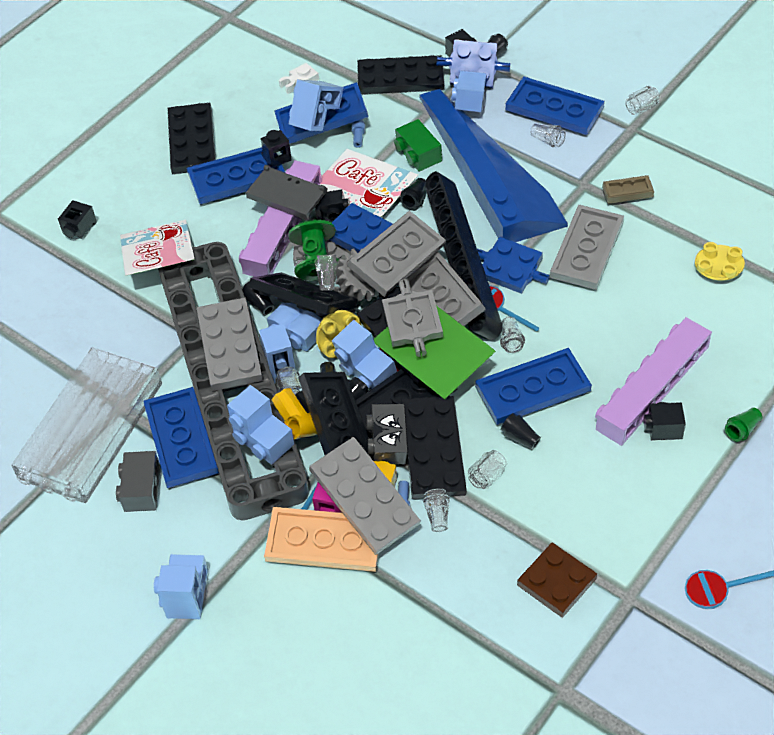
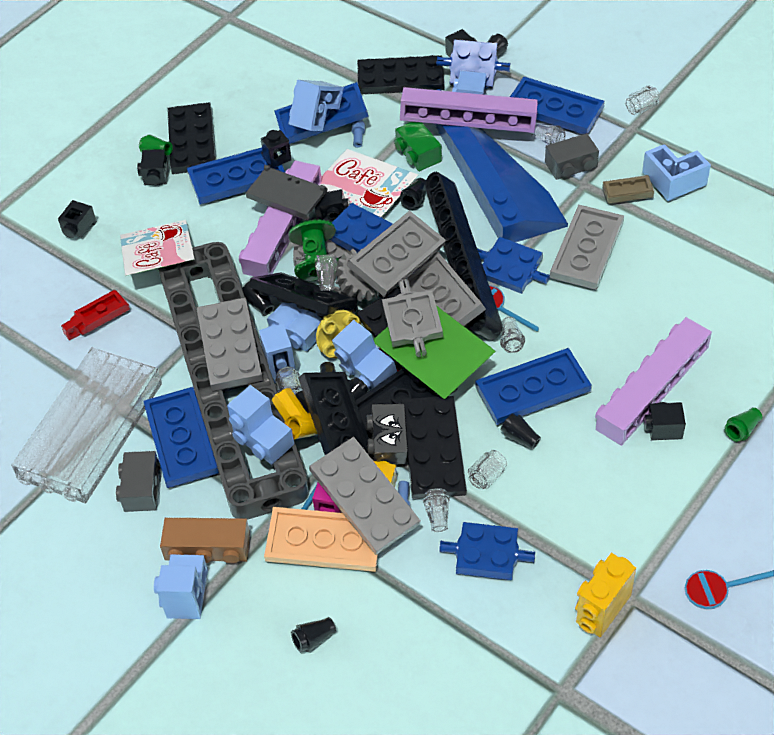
white plate [279,63,319,94] -> none
reddish brown plate [517,542,598,618] -> none
light yellow dish [695,242,745,280] -> none
none -> red hinge [61,290,130,340]
none -> black brick [137,149,169,185]
none -> green cone [139,134,172,155]
none -> medium nougat brick [160,518,250,563]
none -> black cone [291,617,336,652]
none -> lavender brick [400,87,538,133]
none -> blue plate [439,522,535,580]
none -> dark grey brick [545,133,599,180]
none -> yellow brick [575,553,636,638]
none -> light blue brick [642,144,711,201]

